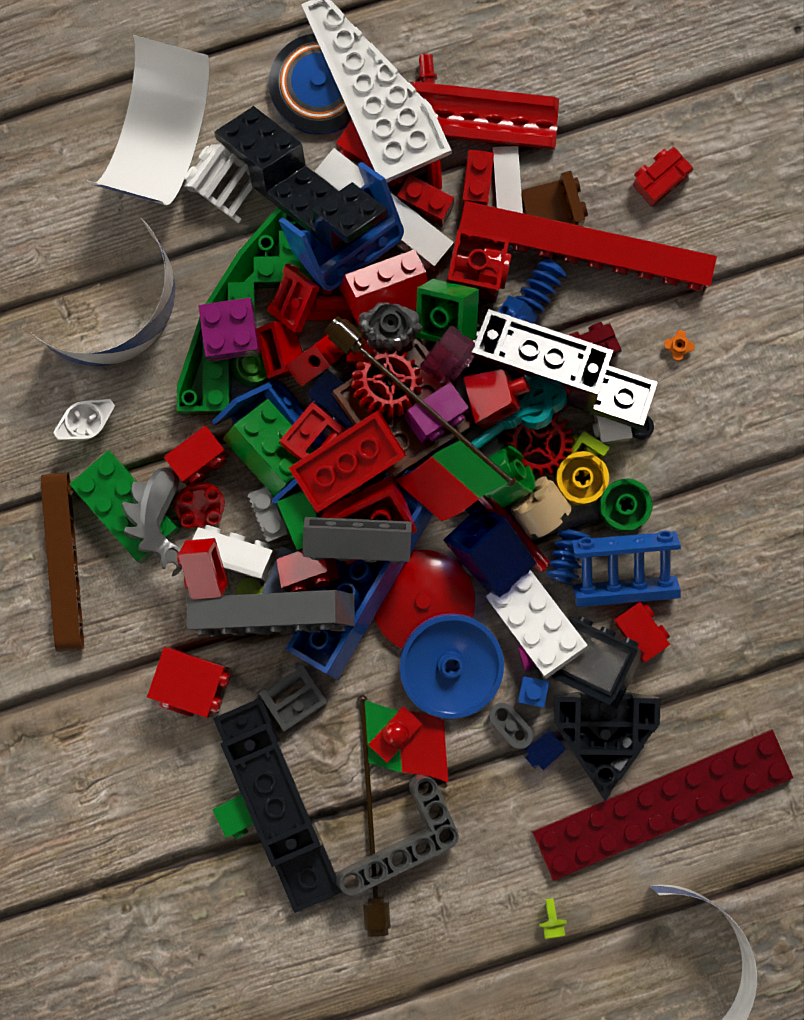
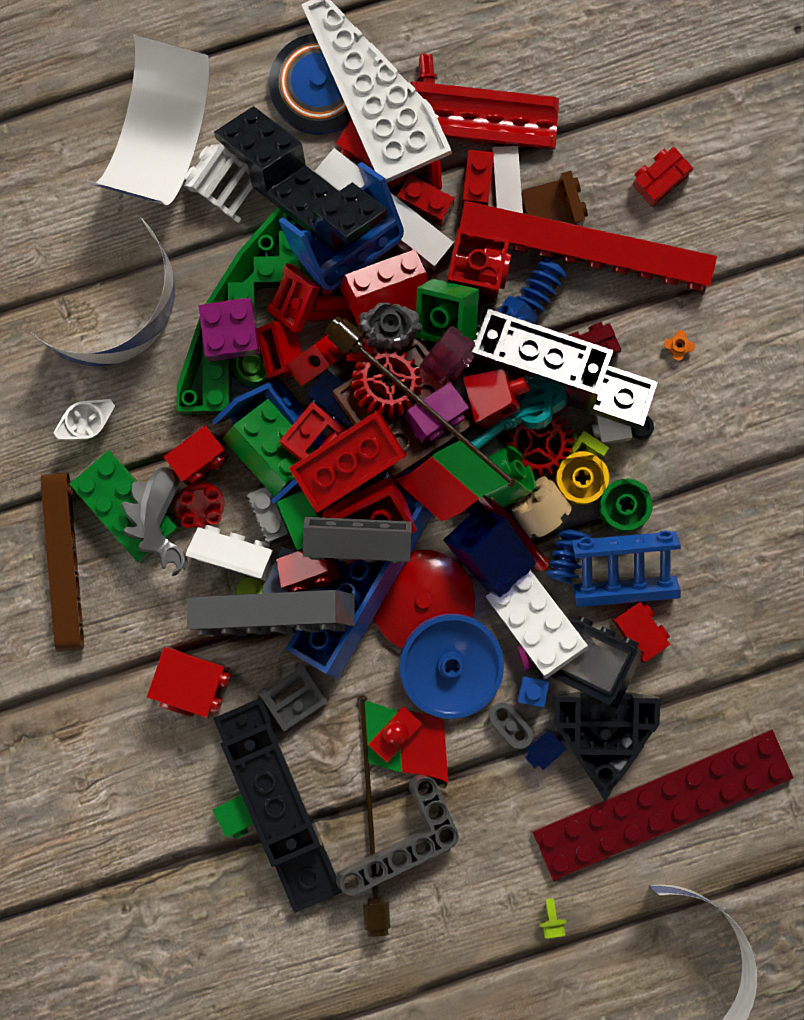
piece [177,538,228,599] -> none

